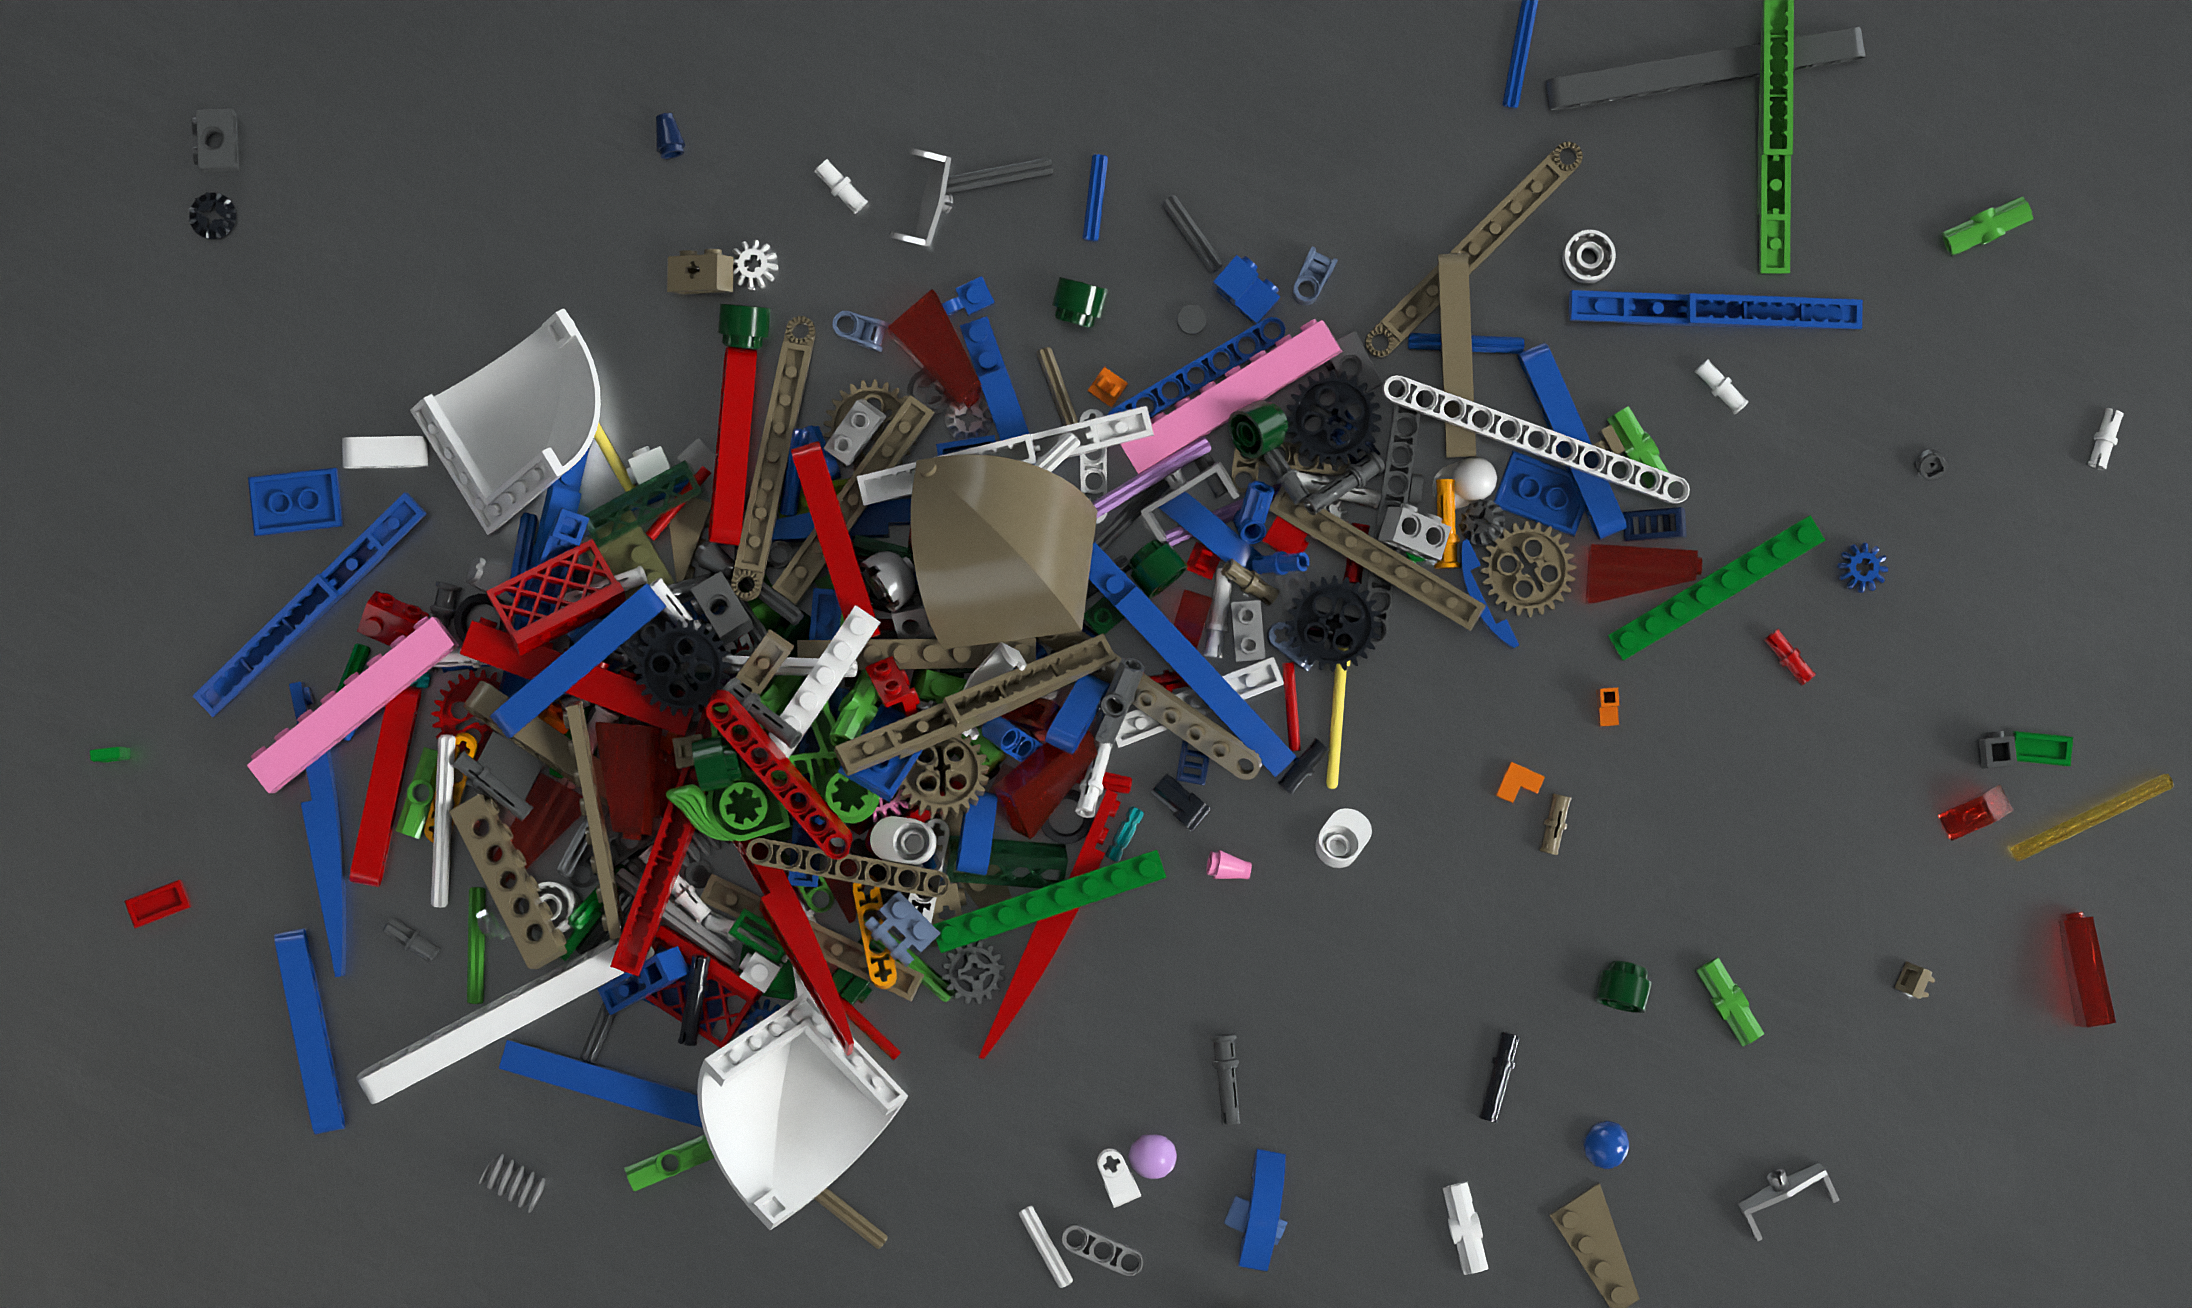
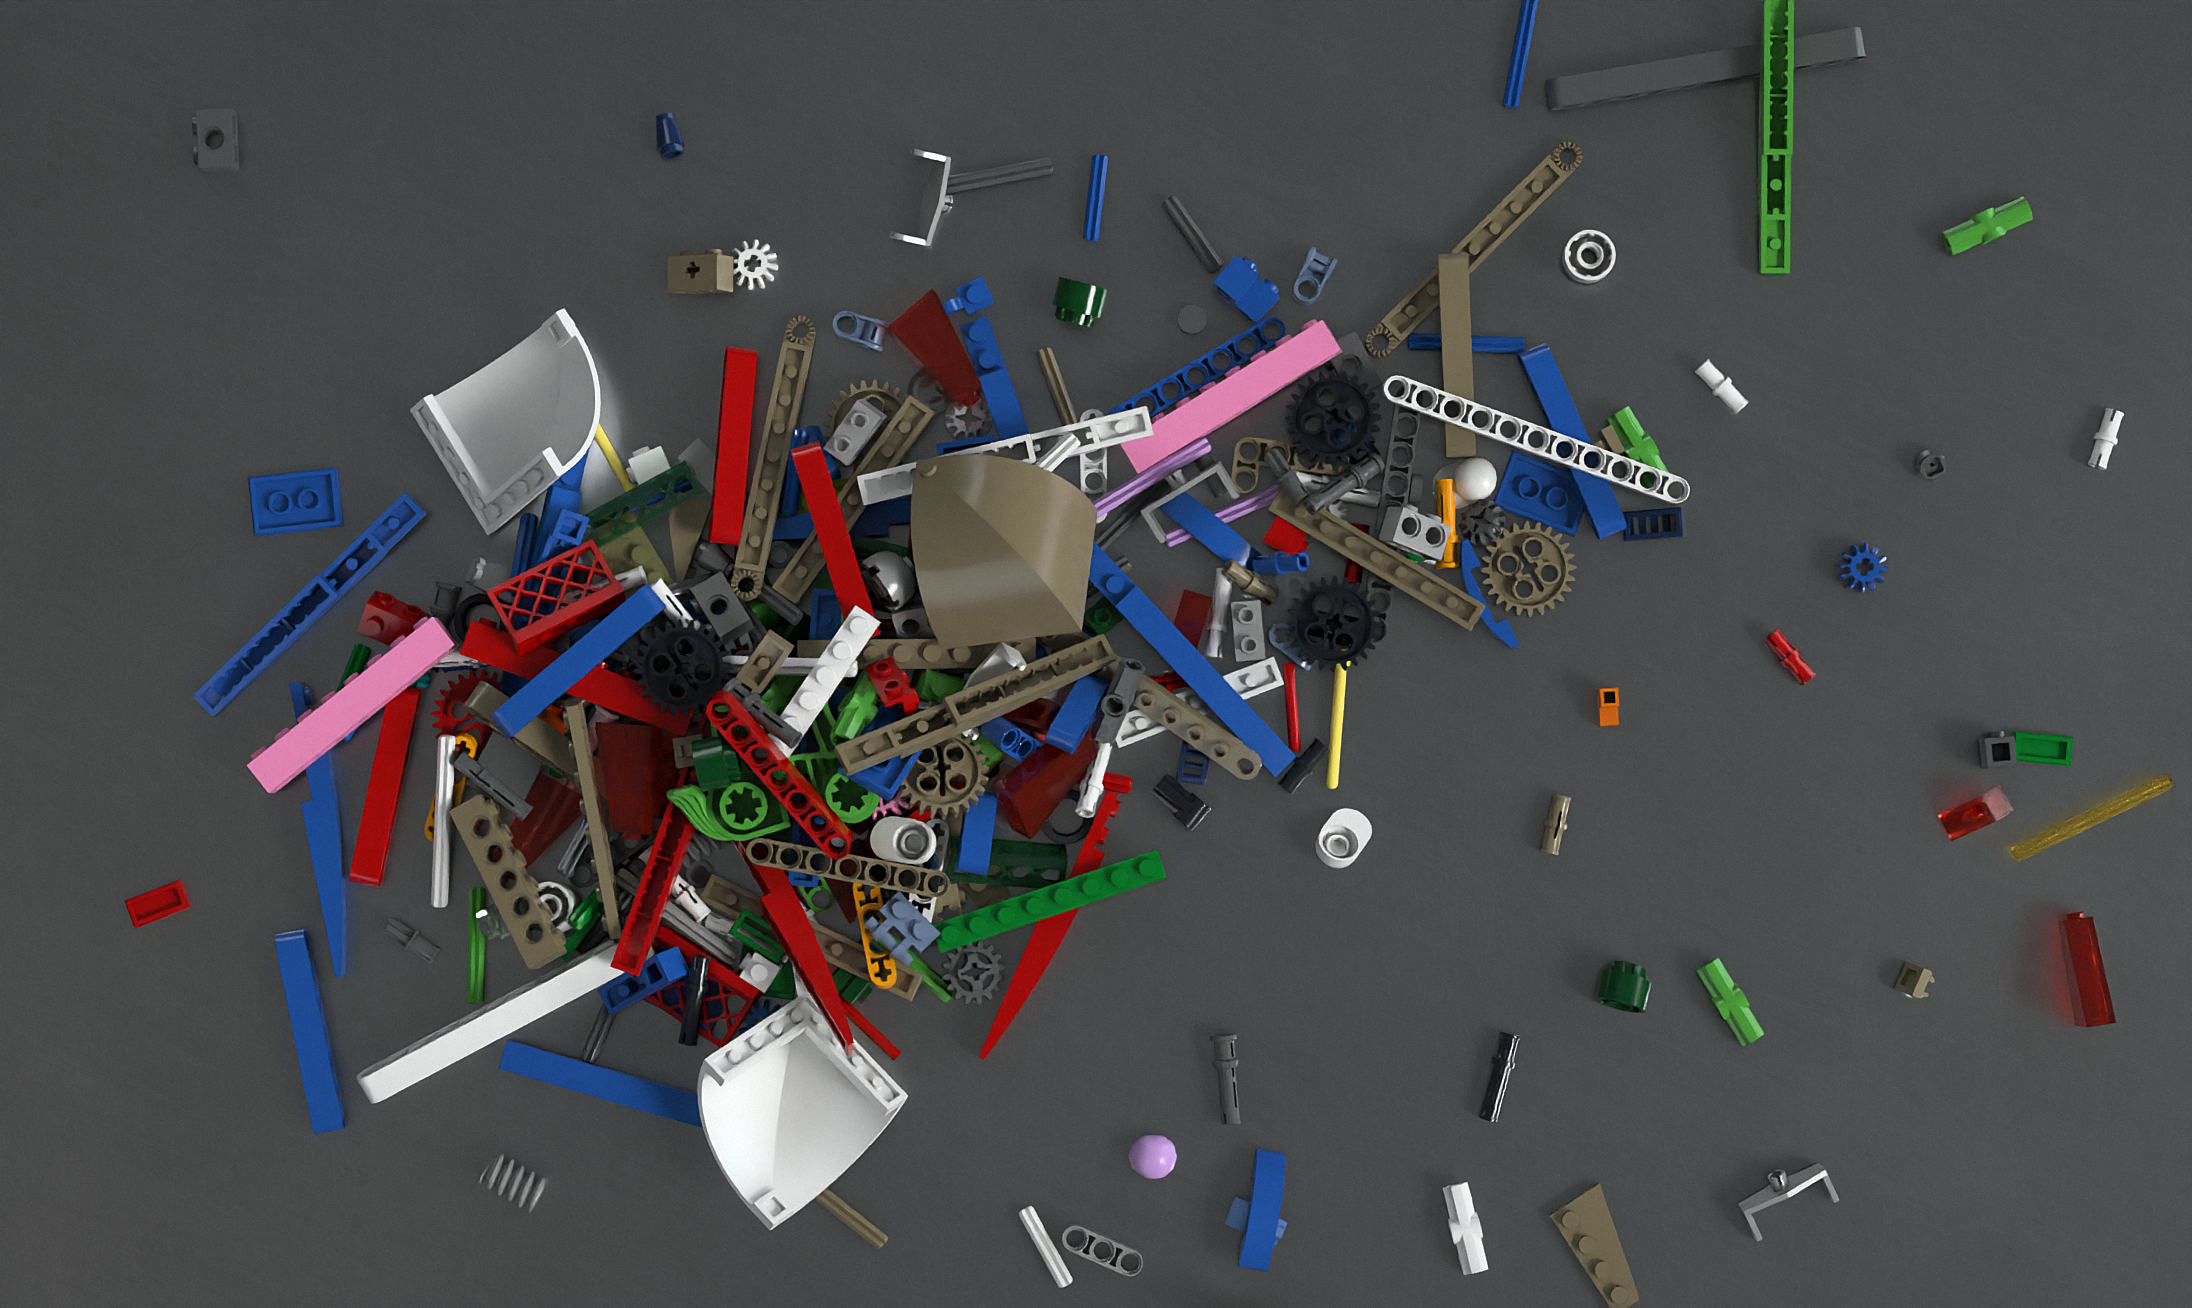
green tile [90,747,131,763] -> none
black gear [189,192,236,239] -> none
white beam [342,436,428,469] -> none
bright green piece [395,747,438,839] -> none
bright green piece [624,1134,714,1192] -> none
red bar [645,466,711,540] -> none
dark green piece [718,304,771,349] -> none
white pin [814,159,868,214] -> none
orange tile [1087,367,1128,408] -> none
white piece [1097,1148,1141,1208] -> none
teal axle [1105,806,1144,862] -> none
dark green piece [1129,539,1188,599] -> none
red tile [1186,542,1220,581] -> none
bright pink cone [1206,850,1252,880] -> none
dark green piece [1228,400,1288,458] -> none
blue piece [1233,481,1275,544] -> none
orange piece [1495,762,1545,803] -> none
blue slope [1569,290,1863,330] -> none
blue hair [1584,1120,1629,1169] -> none
clear red slope [1585,544,1702,605] -> none
green plate [1607,515,1825,661] -> none

